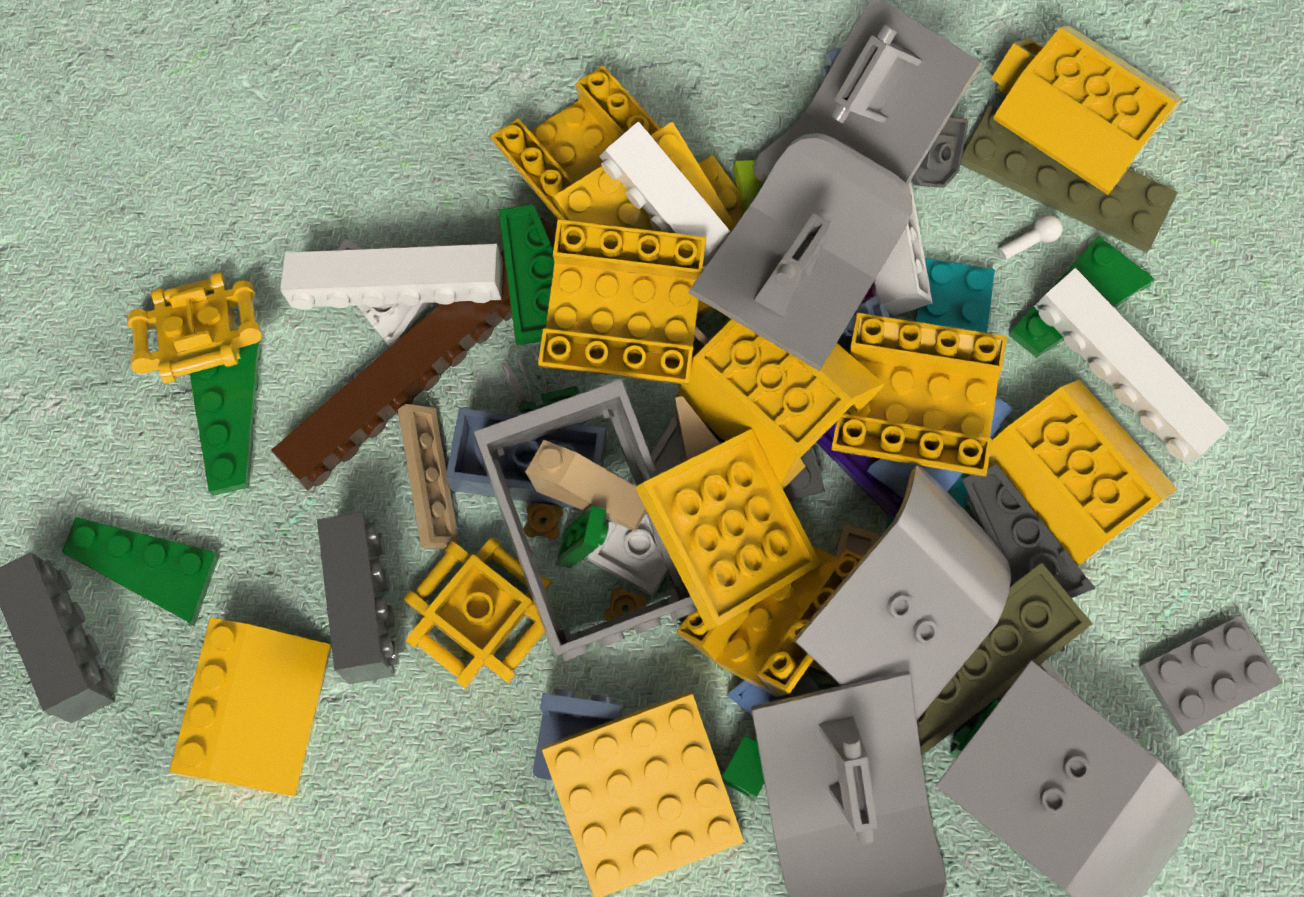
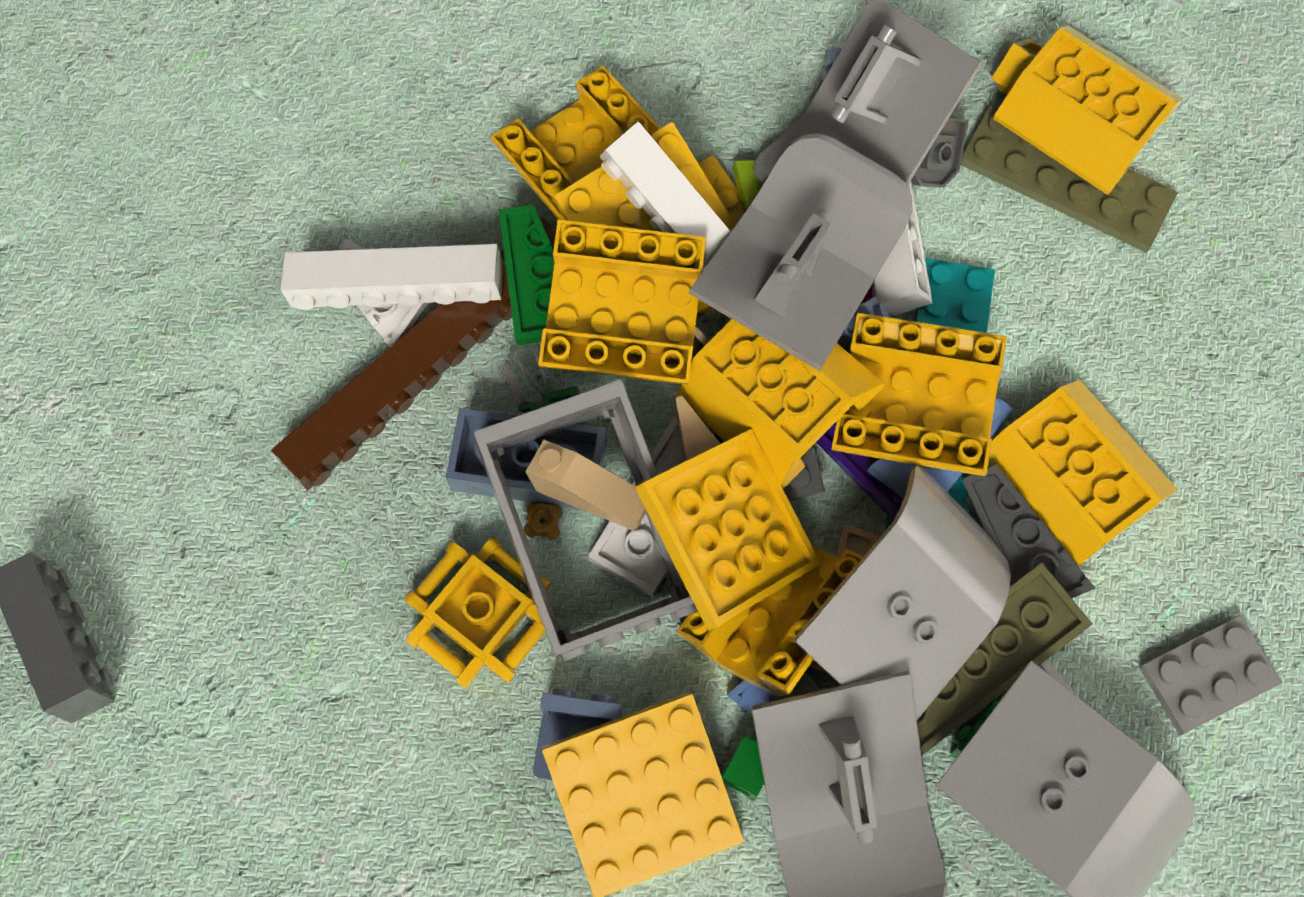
green wing [62,517,219,626] -> none
yellow brick [127,271,262,384] -> none
yellow slope [169,617,332,797] -> none
green wing [190,343,261,496] -> none
dark grey brick [317,512,399,684] -> none
tan plate [398,404,460,549] -> none
green plate [556,506,609,568] -> none
pearl gold plate [604,588,647,630] -> none
white bar [999,215,1062,260] -> none
green wing [1009,236,1155,358] -> none
white brick [1034,268,1230,464] -> none

